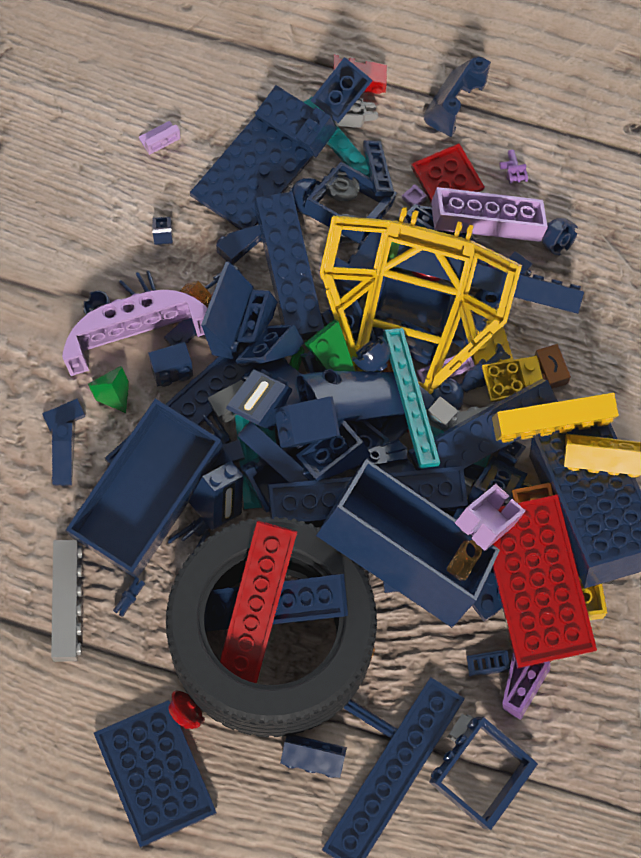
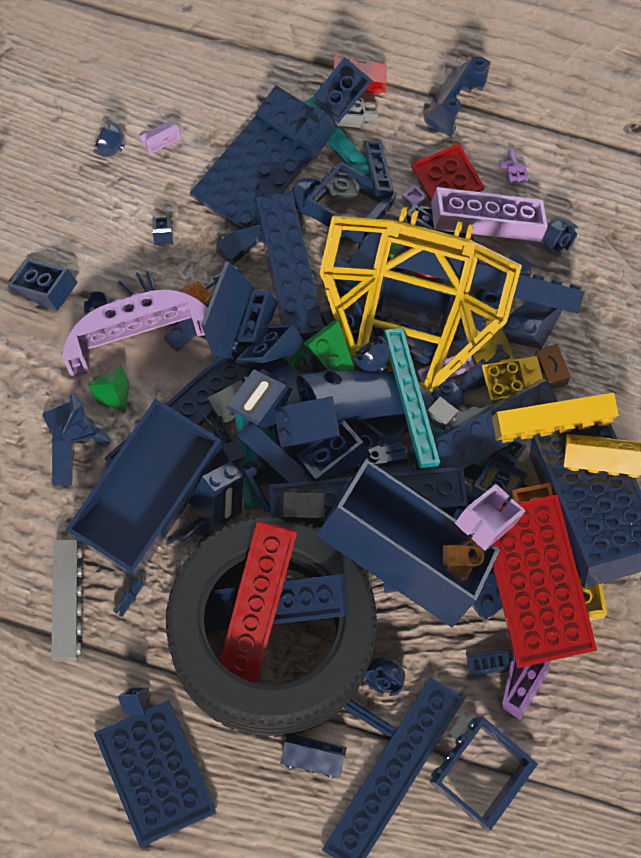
dark blue brick [148,342,193,387] -> none
red piece [168,690,205,729] -> none
none -> dark blue slope [8,258,78,311]
none -> dark blue piece [61,393,112,444]
none -> dark blue cylinder [93,119,126,157]
none -> dark blue slope [118,687,149,716]
none -> pearl dark grey brick [279,489,324,521]
none -> dark blue cylinder [365,657,405,696]
none -> clear orange piece [443,545,484,567]
none -> dark blue slope [502,301,563,349]

